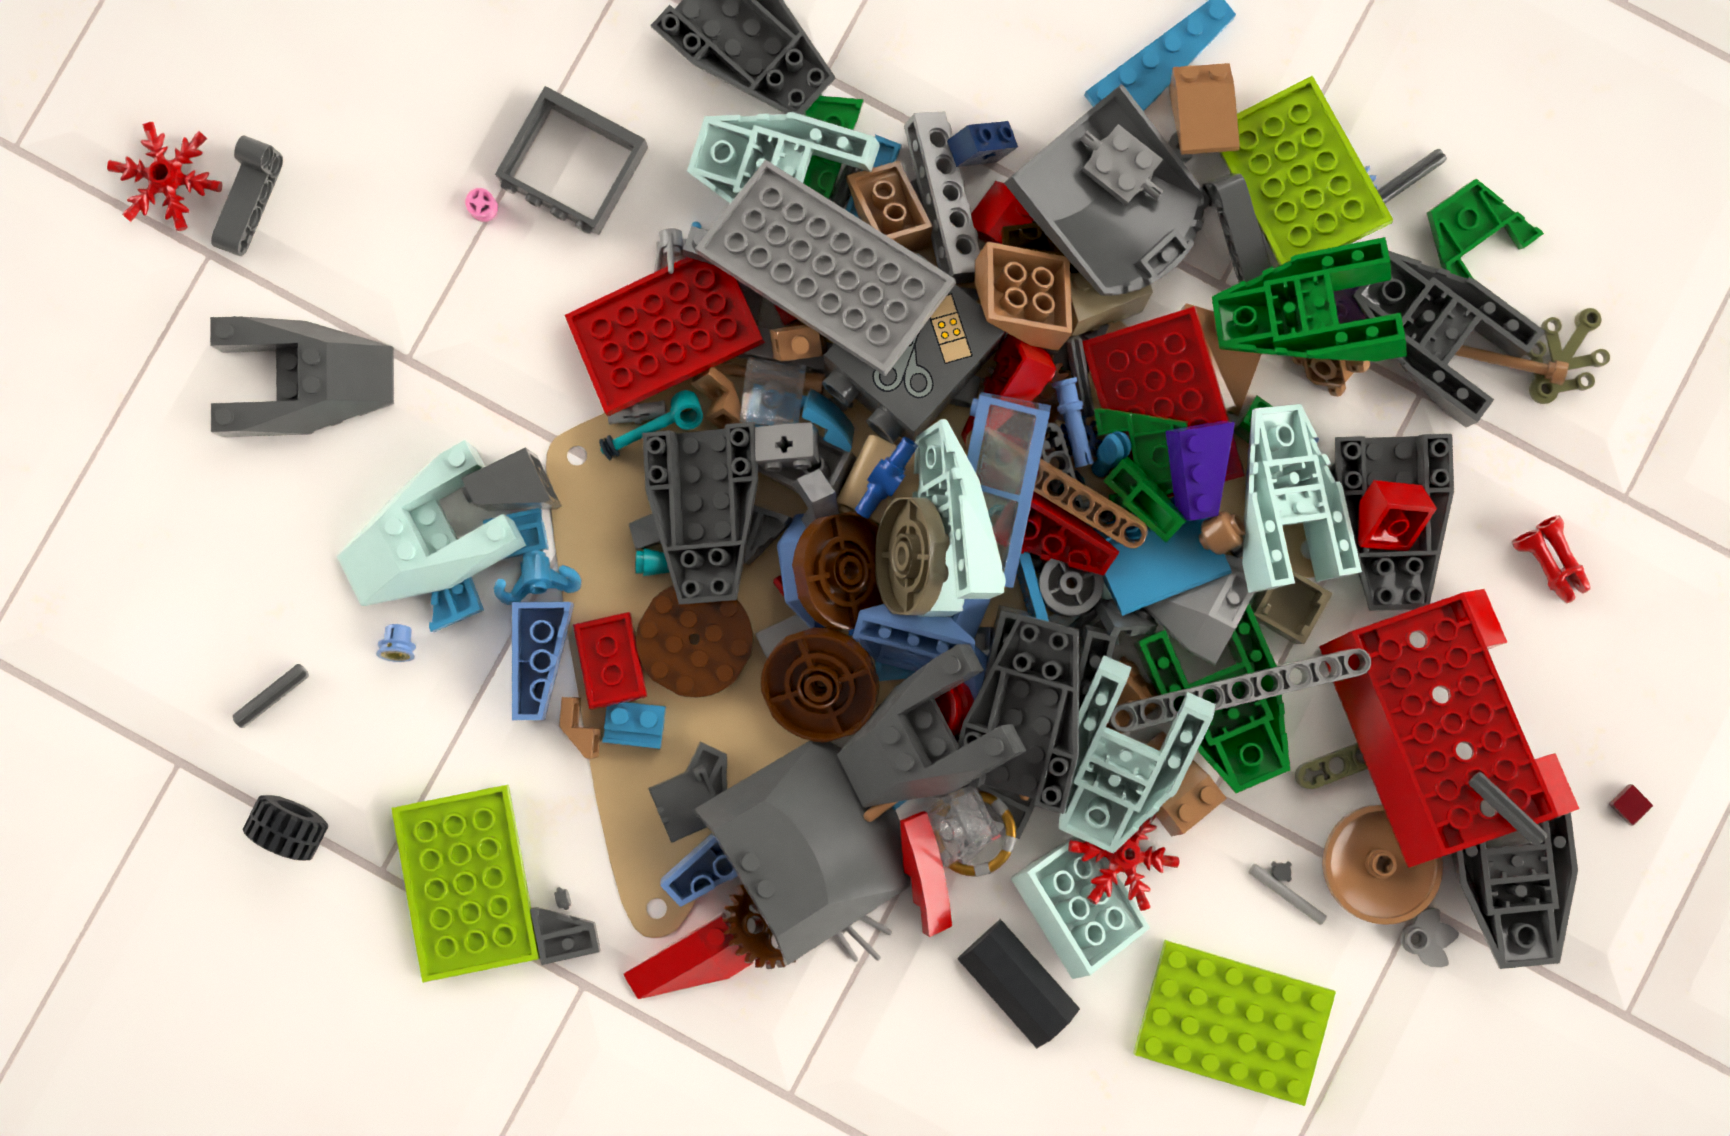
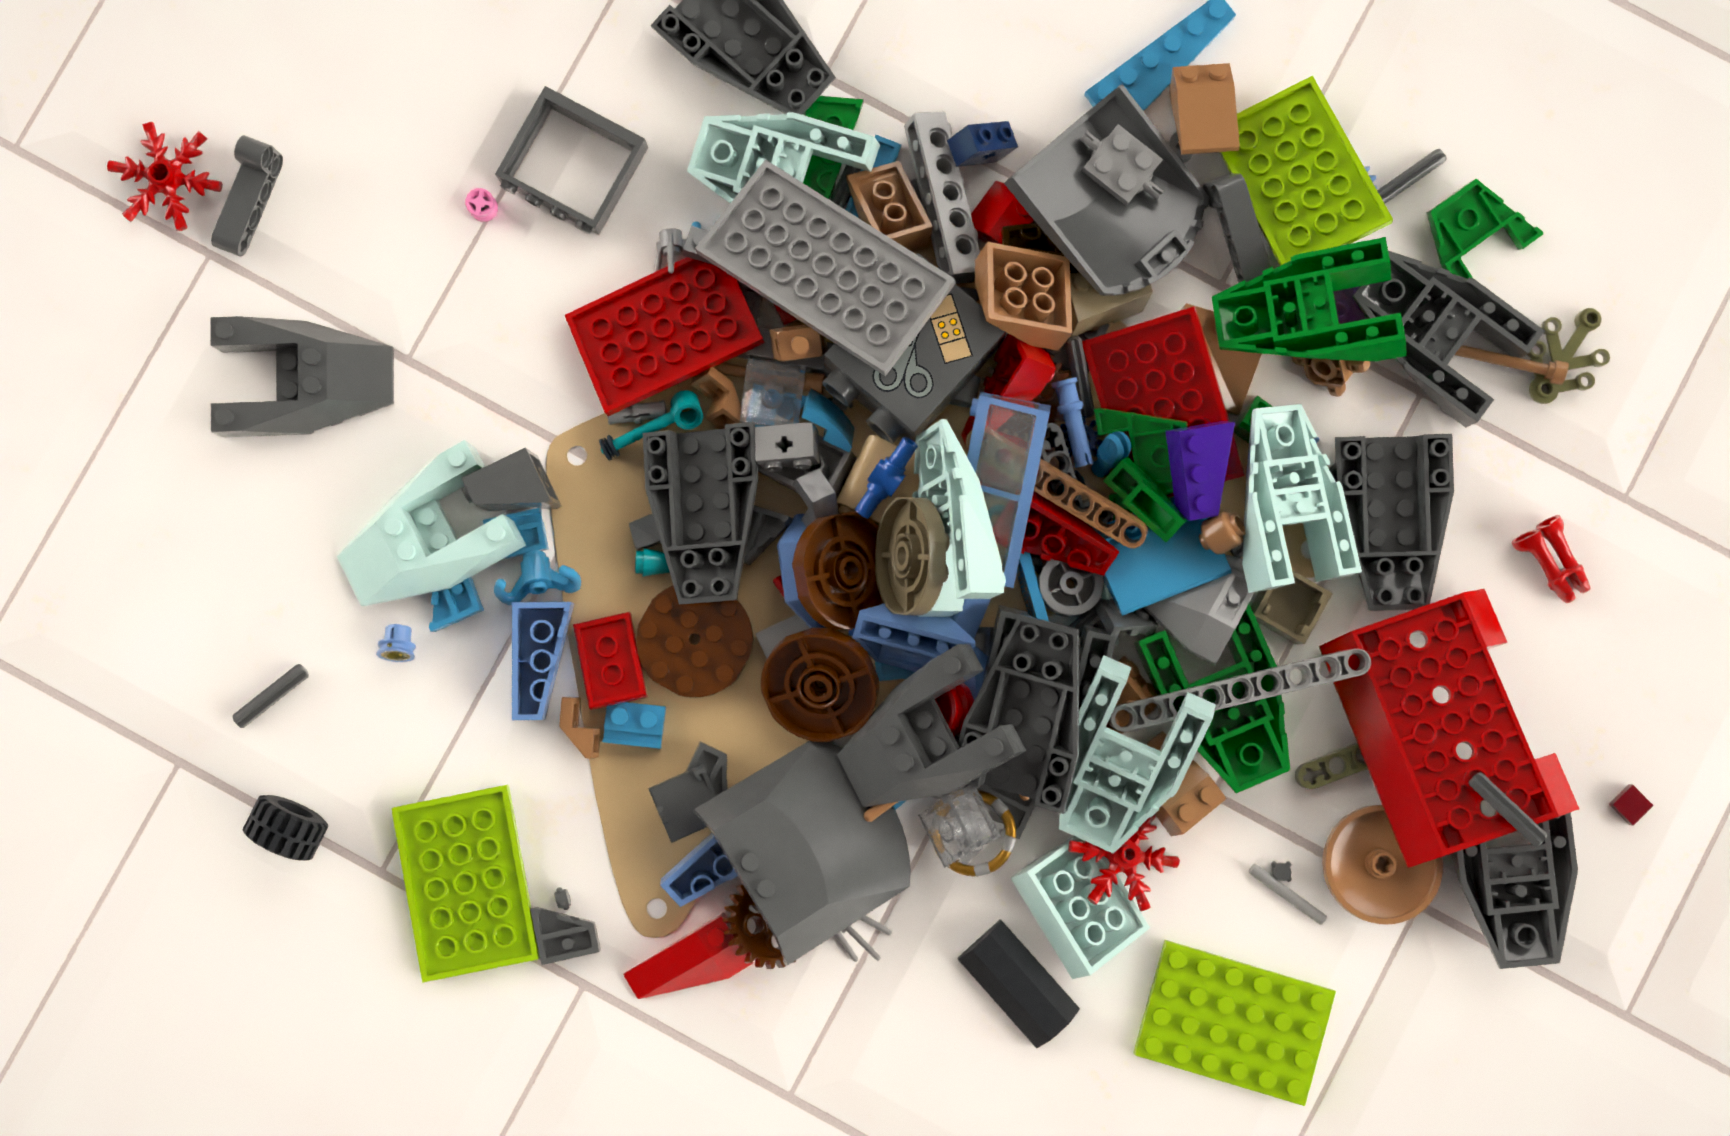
slope [900,811,952,937] -> none
red slope [1358,480,1437,551] -> none
light grey plate [1400,908,1459,967] -> none

